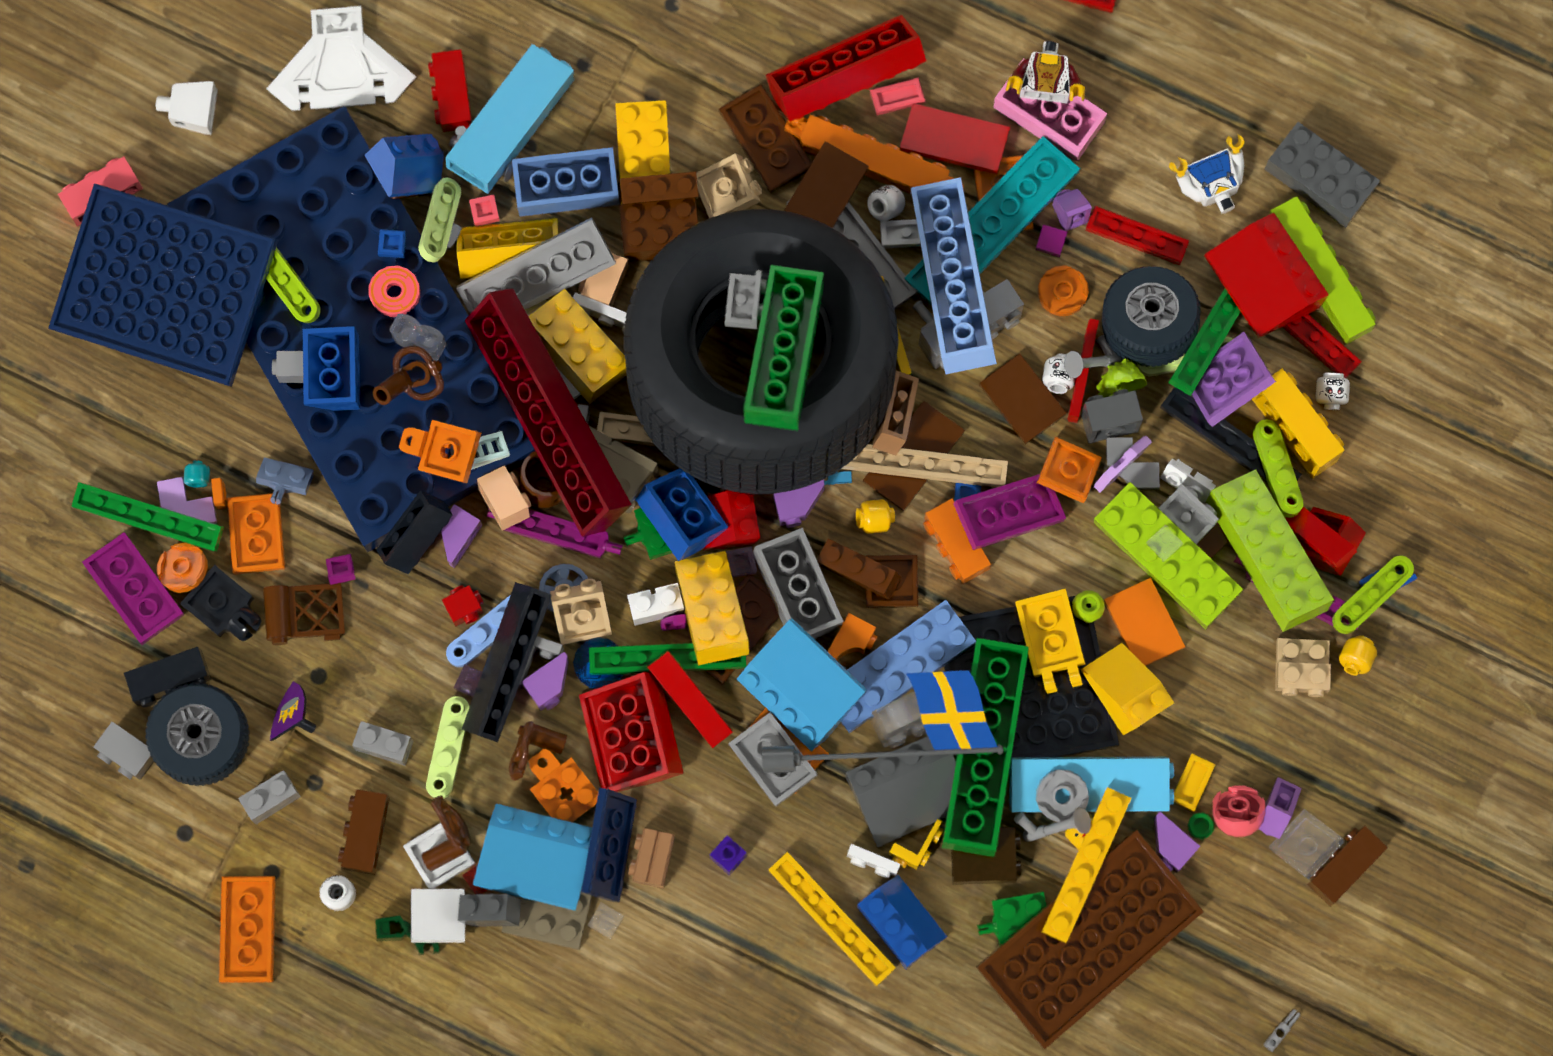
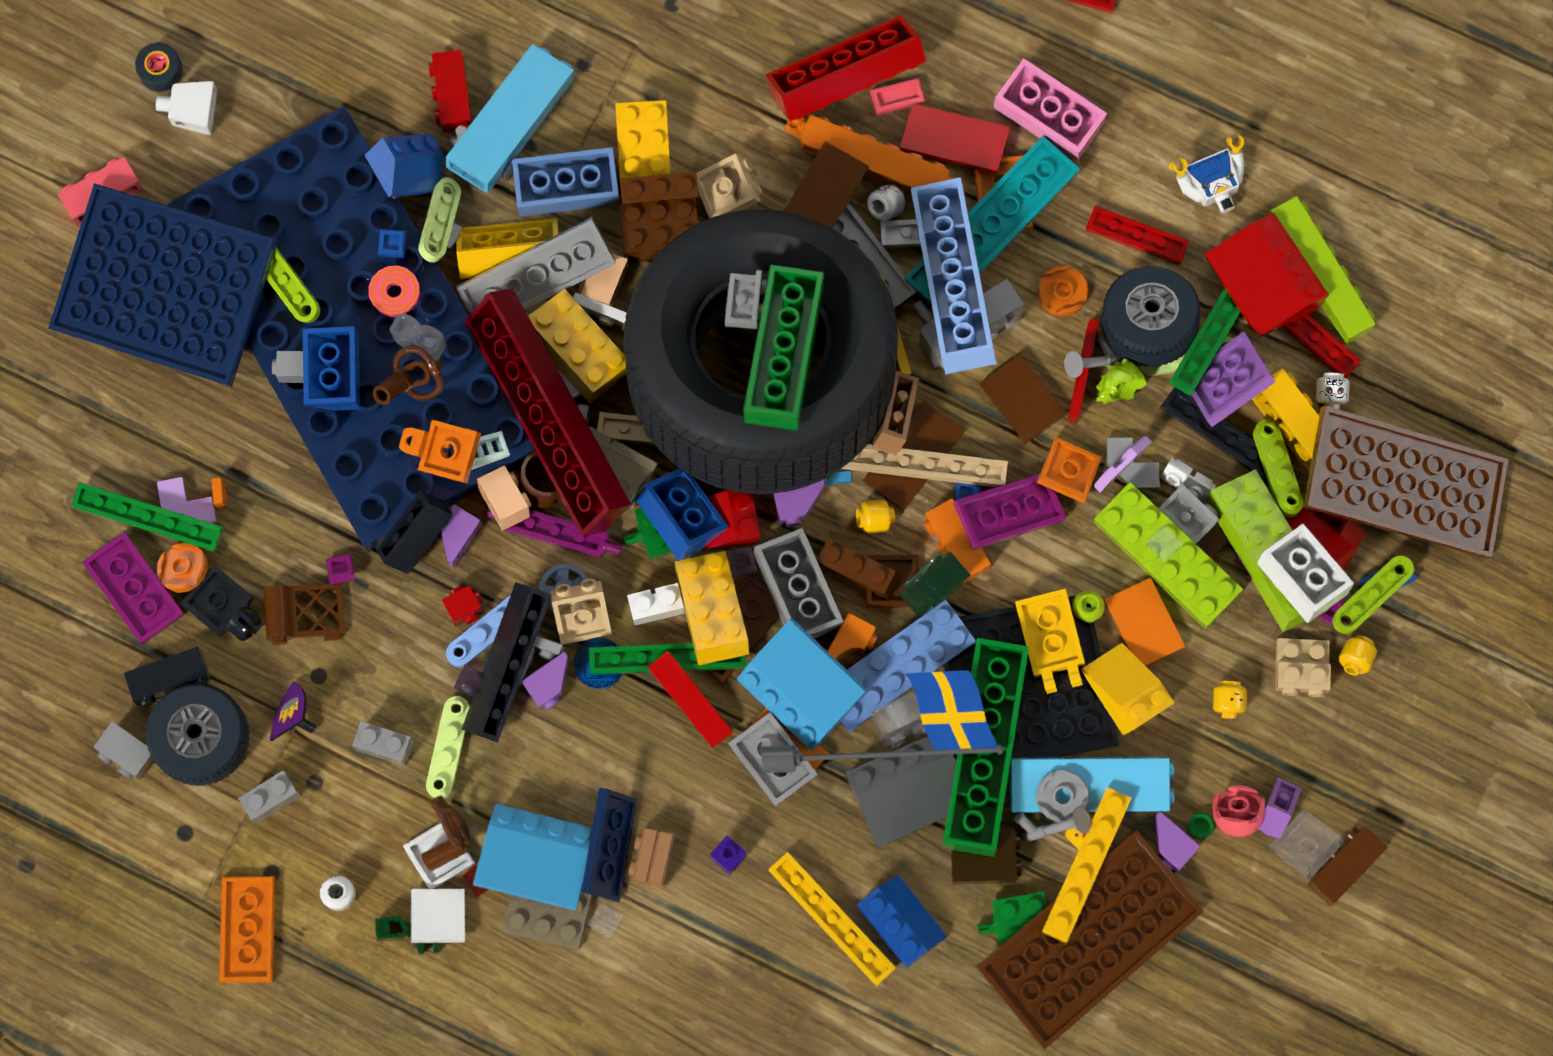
teal piece [183,460,210,488] -> none
orange tile [227,493,285,575] -> none
sand blue plate [256,457,314,505] -> none
white plate [266,6,416,111] -> none
reddish brown brick [338,789,390,875] -> none
dark grey brick [458,894,521,927] -> none
coral plate [469,195,500,226] -> none
reddish brown piece [509,721,567,781] -> none
orange plate [528,749,598,823] -> none
red slope [579,672,684,792] -> none
magenta tile [660,614,687,631] -> none
reddish brown tile [719,84,812,193] -> none
white plate [847,844,900,878] -> none
yellow bracket [889,819,944,870] -> none
torso [1006,41,1085,103] -> none
magenta tile [1036,225,1067,257] -> none
white head [1042,354,1076,394] -> none
medium lavender slope [1052,189,1092,231] -> none
dark grey brick [1081,389,1143,444] -> none
yellow tile [1174,754,1216,812] -> none
light grey pin [1263,1009,1300,1052] -> none
dark grey brick [1265,122,1380,228] -> none
none -> black wheel [135,42,183,92]
none -> clear green brick [899,551,971,617]
none -> yellow head [1213,681,1247,719]
none -> white brick [1257,524,1354,623]
none -> plate [1303,406,1509,559]

